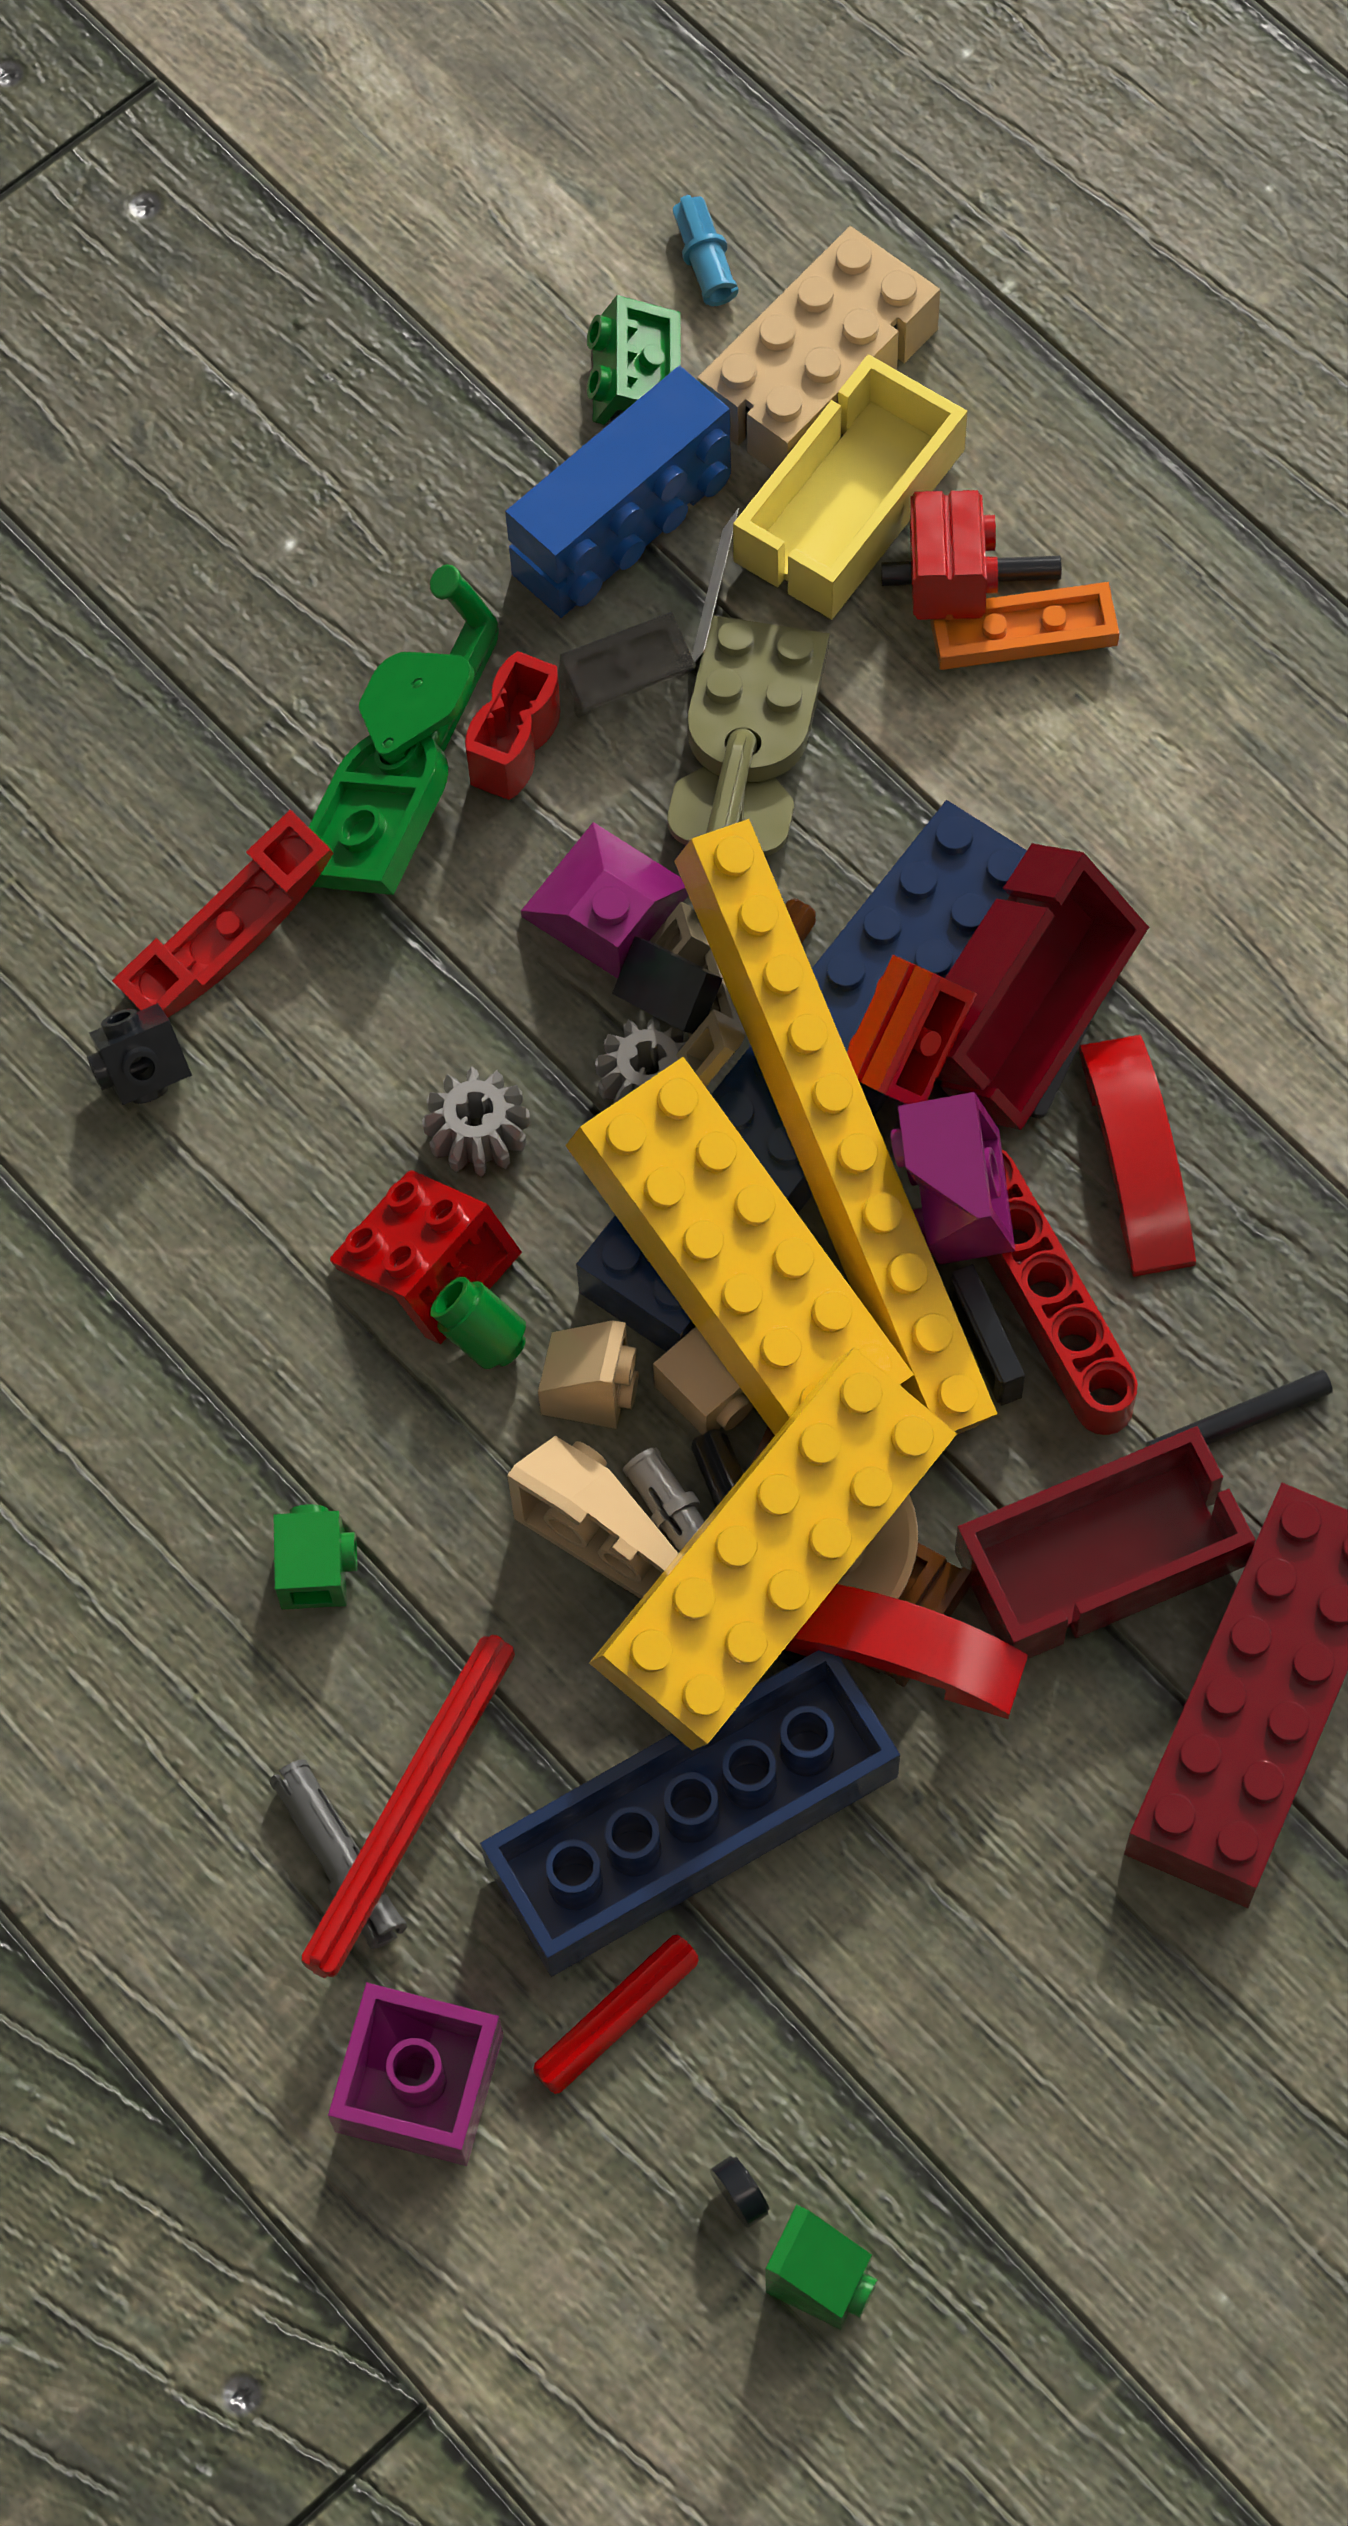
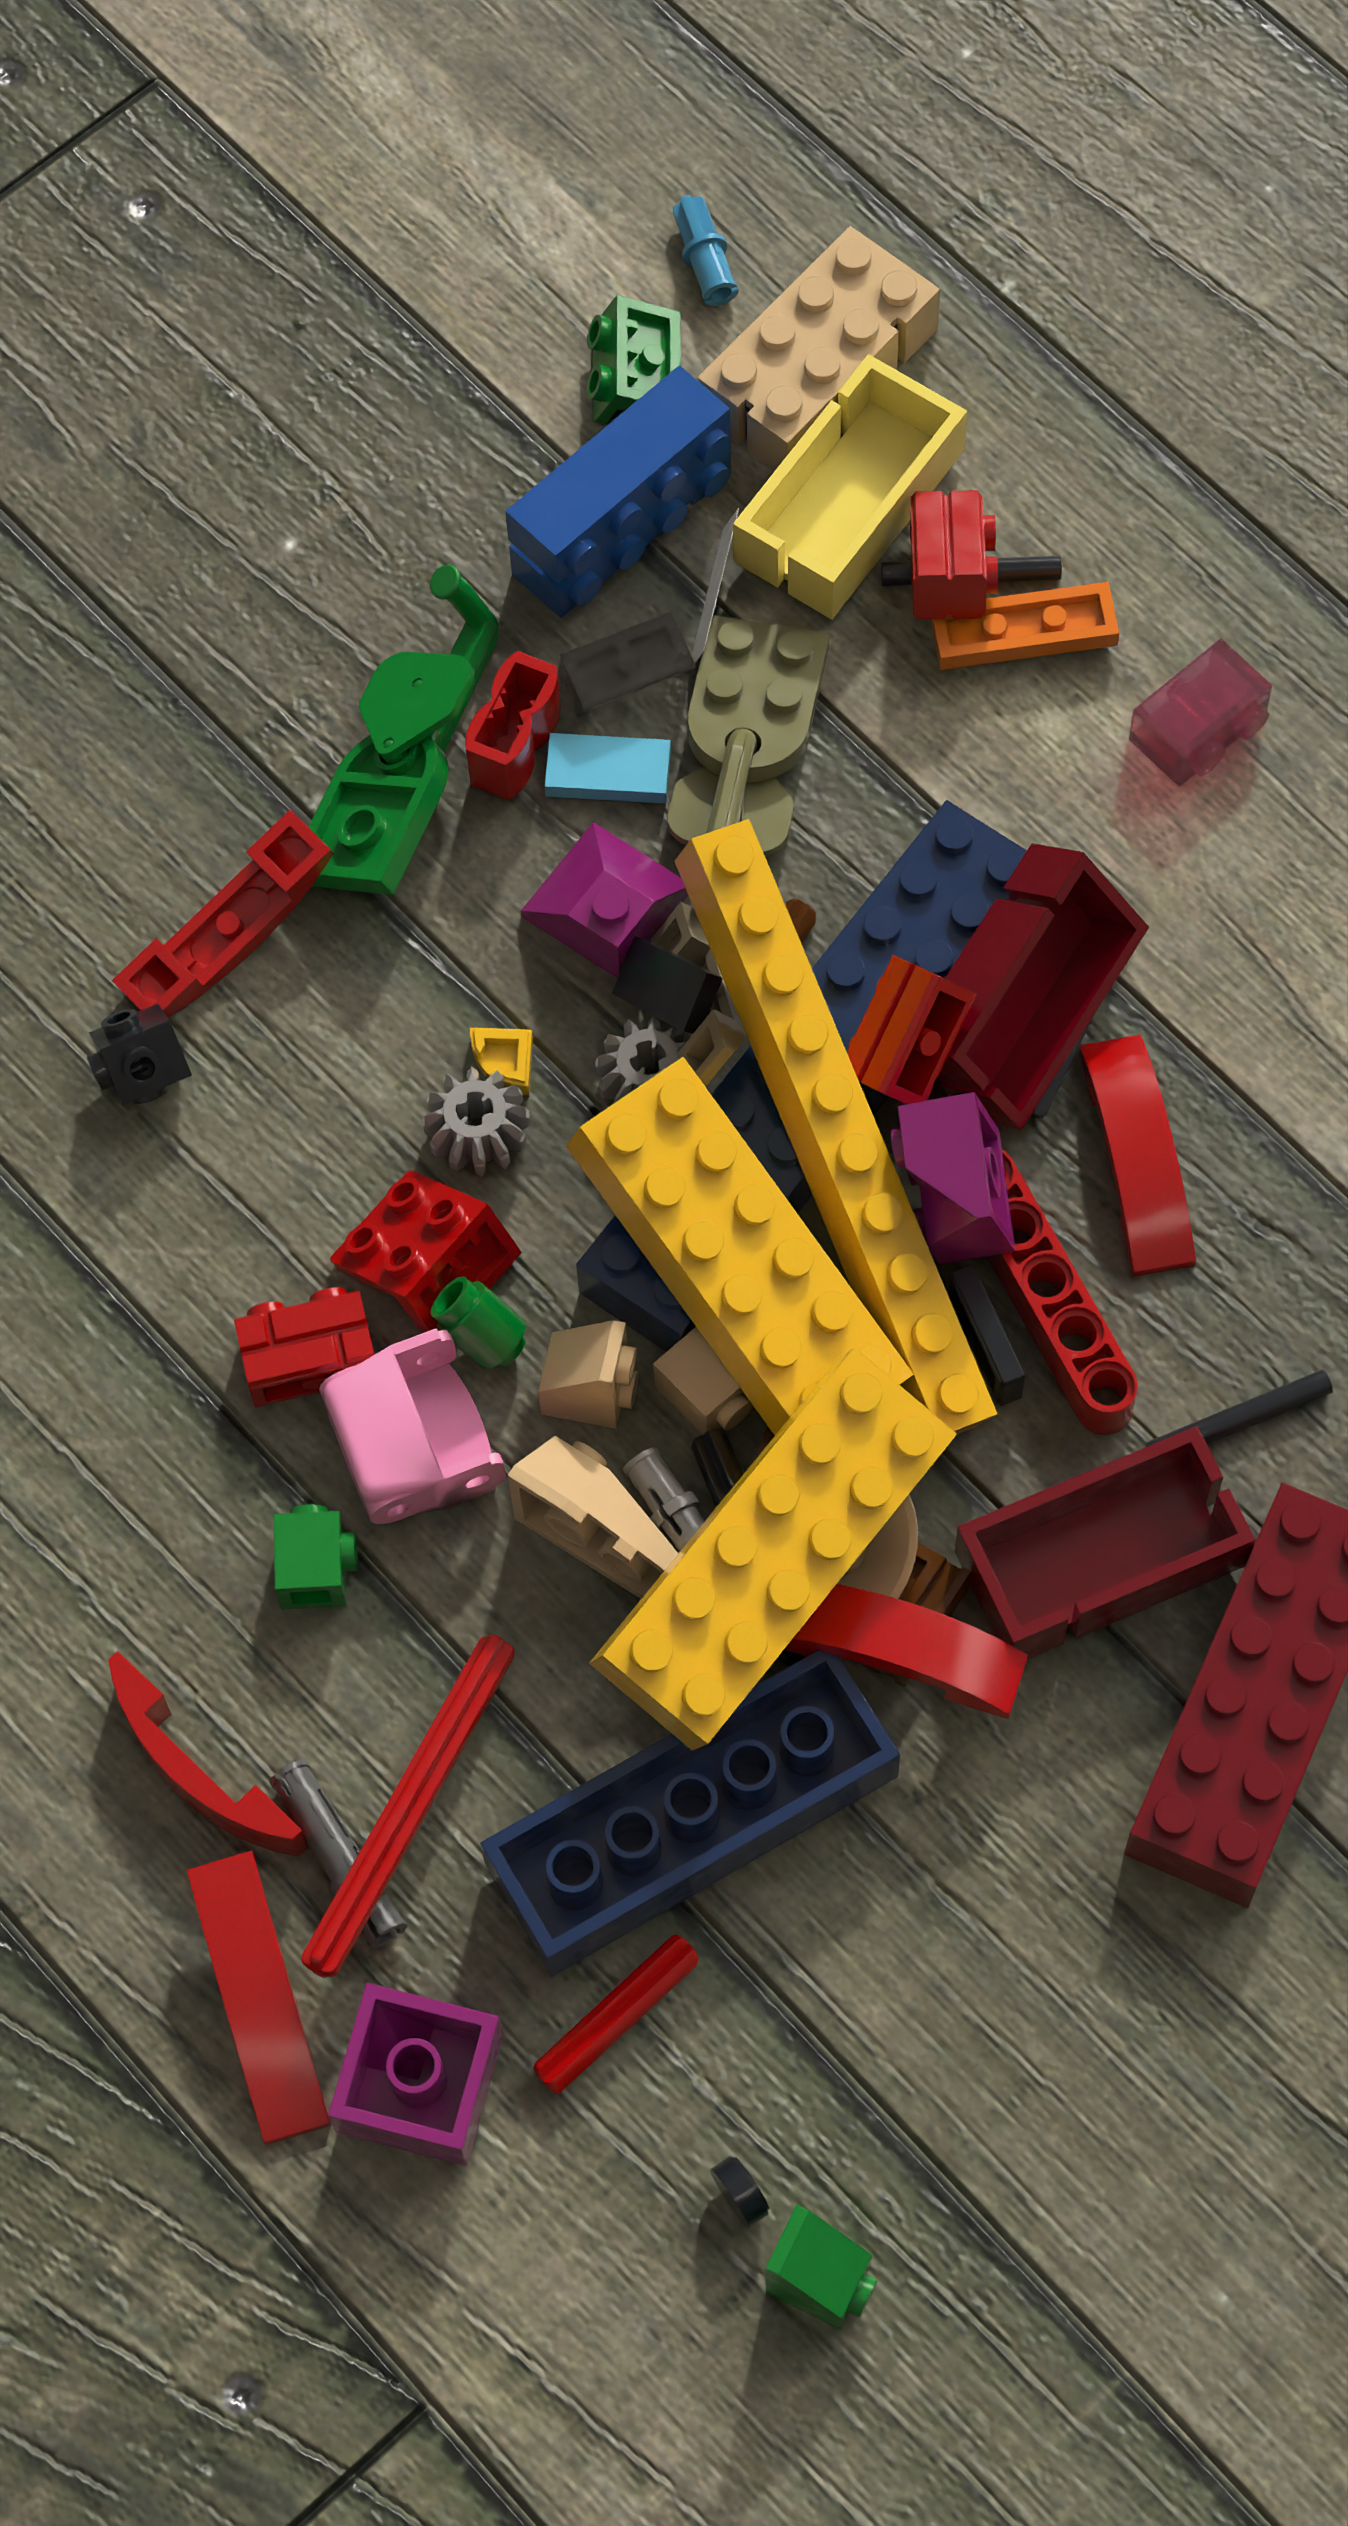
none -> red slope [108,1651,308,1857]
none -> red slope [187,1850,331,2146]
none -> red brick [234,1287,375,1407]
none -> bright pink piece [319,1328,506,1524]
none -> yellow tile [470,1028,533,1095]
none -> medium azure tile [544,733,671,804]
none -> clear pink brick [1129,638,1272,787]

